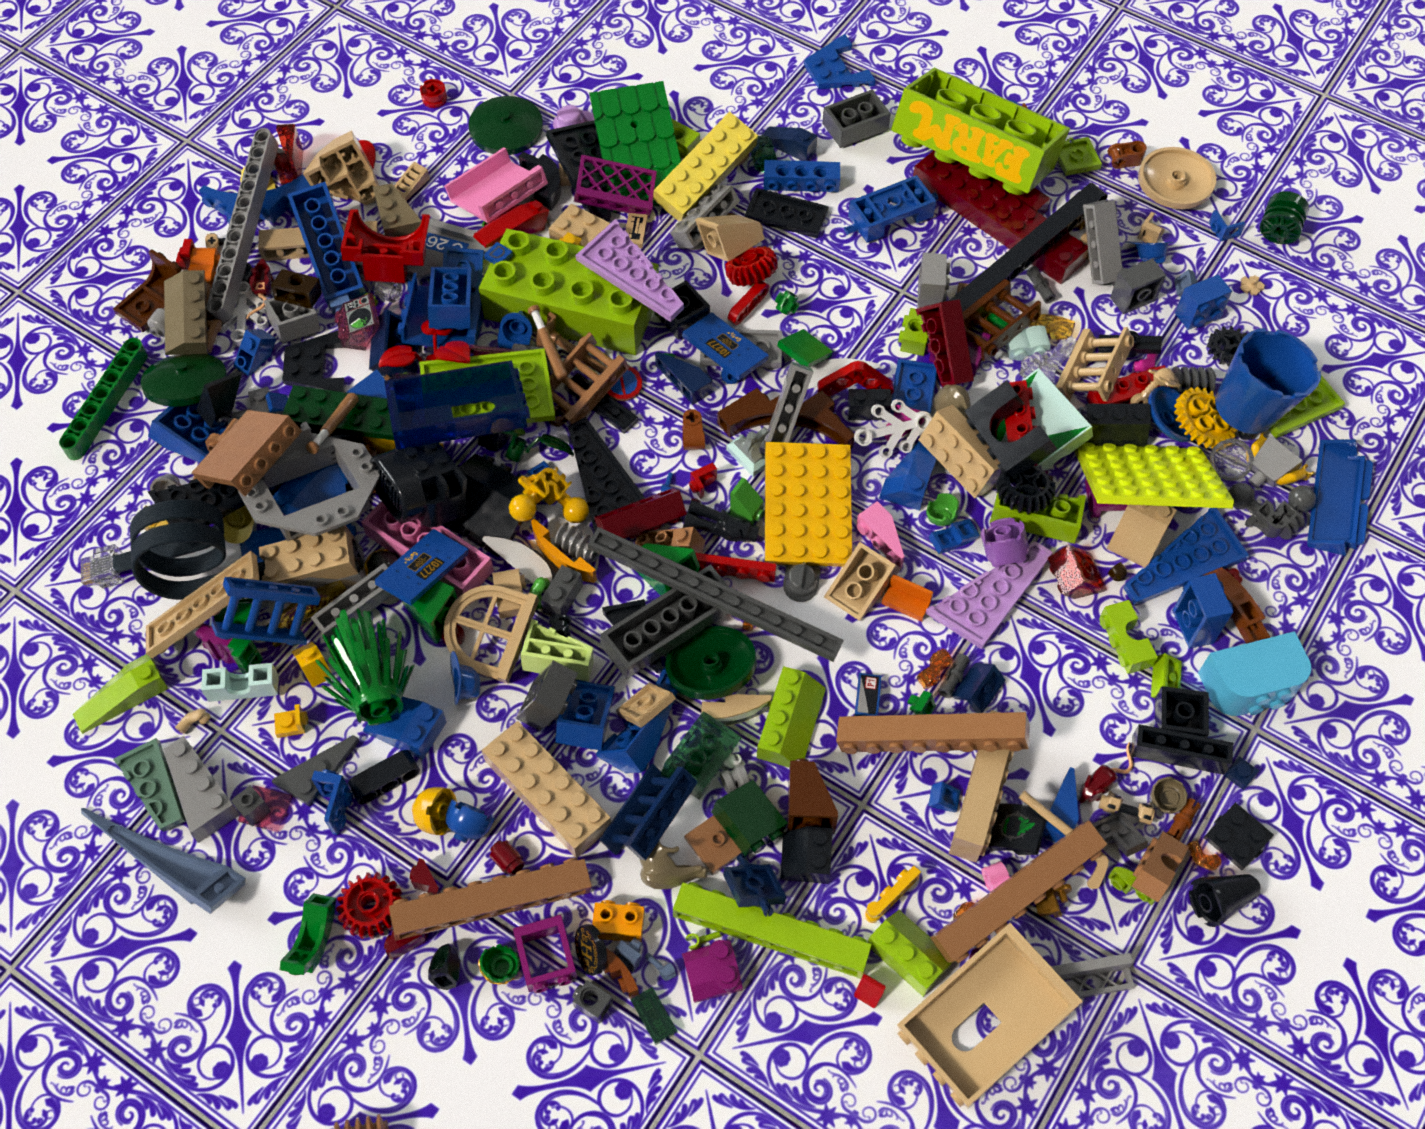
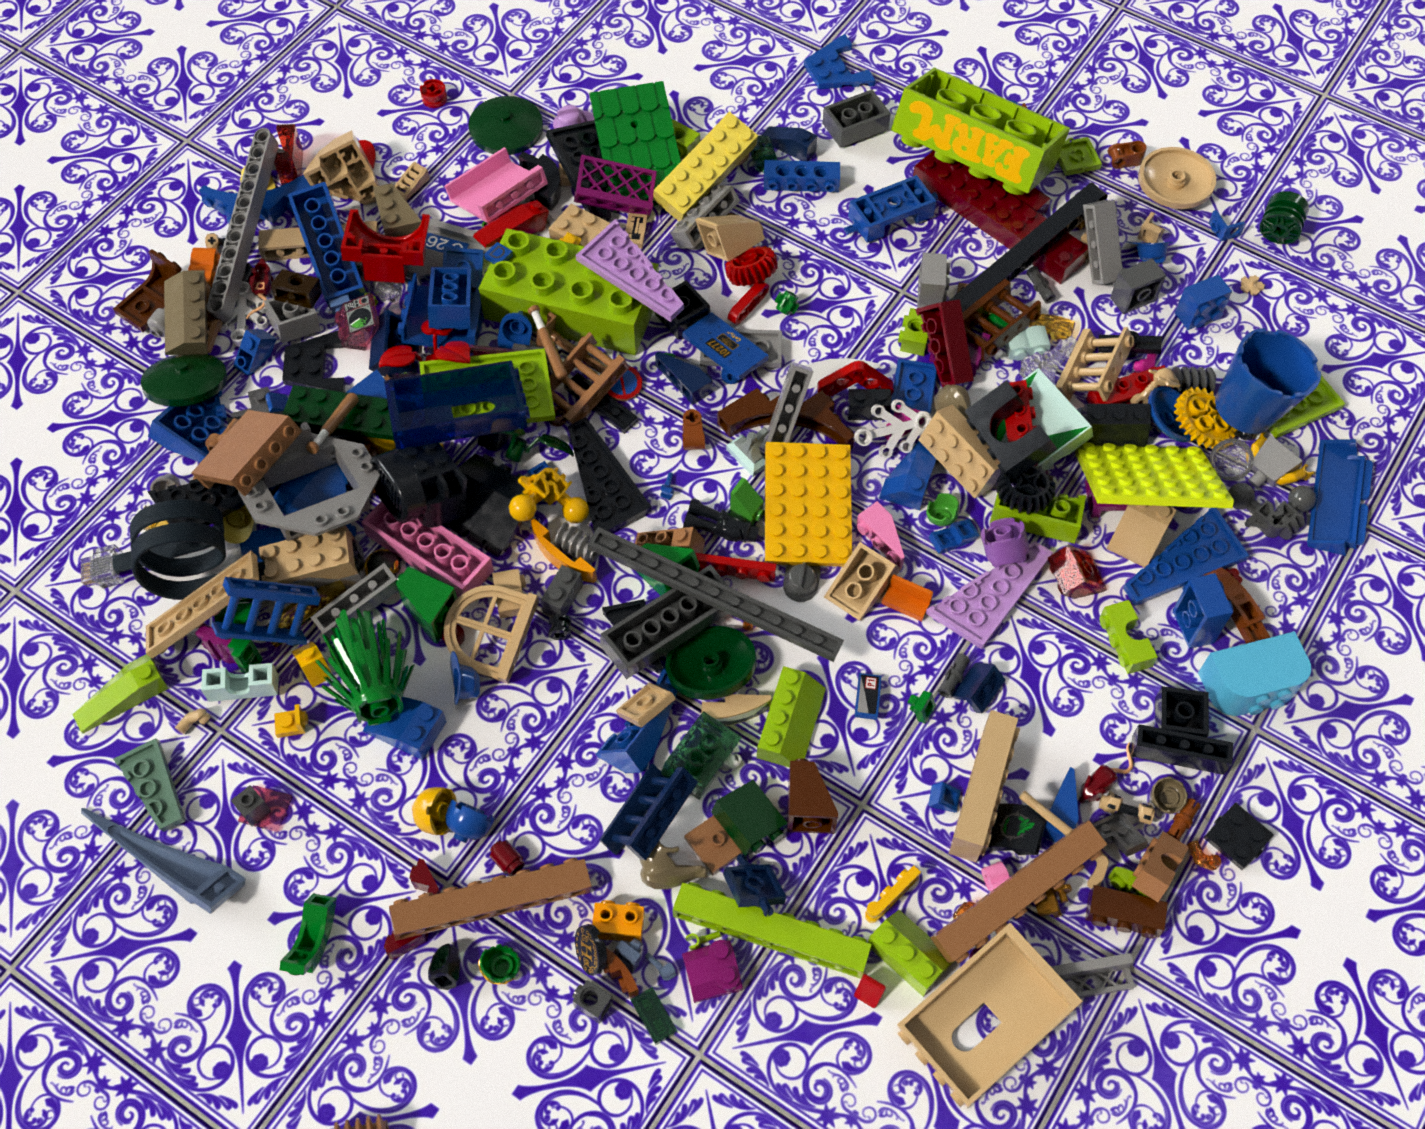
green beam [59,338,148,461] -> none
light grey wedge [163,736,240,843] -> none
red bracket [176,239,196,269] -> none
black slope [196,371,242,429] -> none
dark grey wing [271,735,360,807] -> none
blue bracket [311,769,353,835] -> none
red gear [336,872,403,939] -> none
black beam [348,750,420,805] -> none
blue tile [375,529,469,606] -> none
tan brick [481,721,611,858] -> none
white sticker [482,536,559,593] -> none
magenta window [513,915,577,993] -> none
dark grey brick [516,660,578,731] -> none
yellowish green wedge [521,619,594,682] -> none
bright green arm [529,577,550,610] -> none
blue slope [555,680,615,751] -> none
dark red brick [594,488,687,538] -> none
red bracket [689,462,717,499] -> none
light grey wheel [720,764,750,794] -> none
black tile [744,188,829,239] -> none
green tile [777,329,833,367] -> none
black slope [780,826,833,884] -> none
medium nougat brick [836,712,1030,754] -> none
clear orange piece [916,648,953,689] -> none
dark brown hinge [1107,562,1127,582] -> none
lime slope [1151,653,1182,698] -> none
sand blue tile [1174,269,1198,297] -> none
black cone [1189,874,1261,927] -> none
black gear [1207,326,1247,367] -> none
dark blue plate [1224,756,1259,790] -> none
none -> reddish brown brick [1085,885,1168,939]

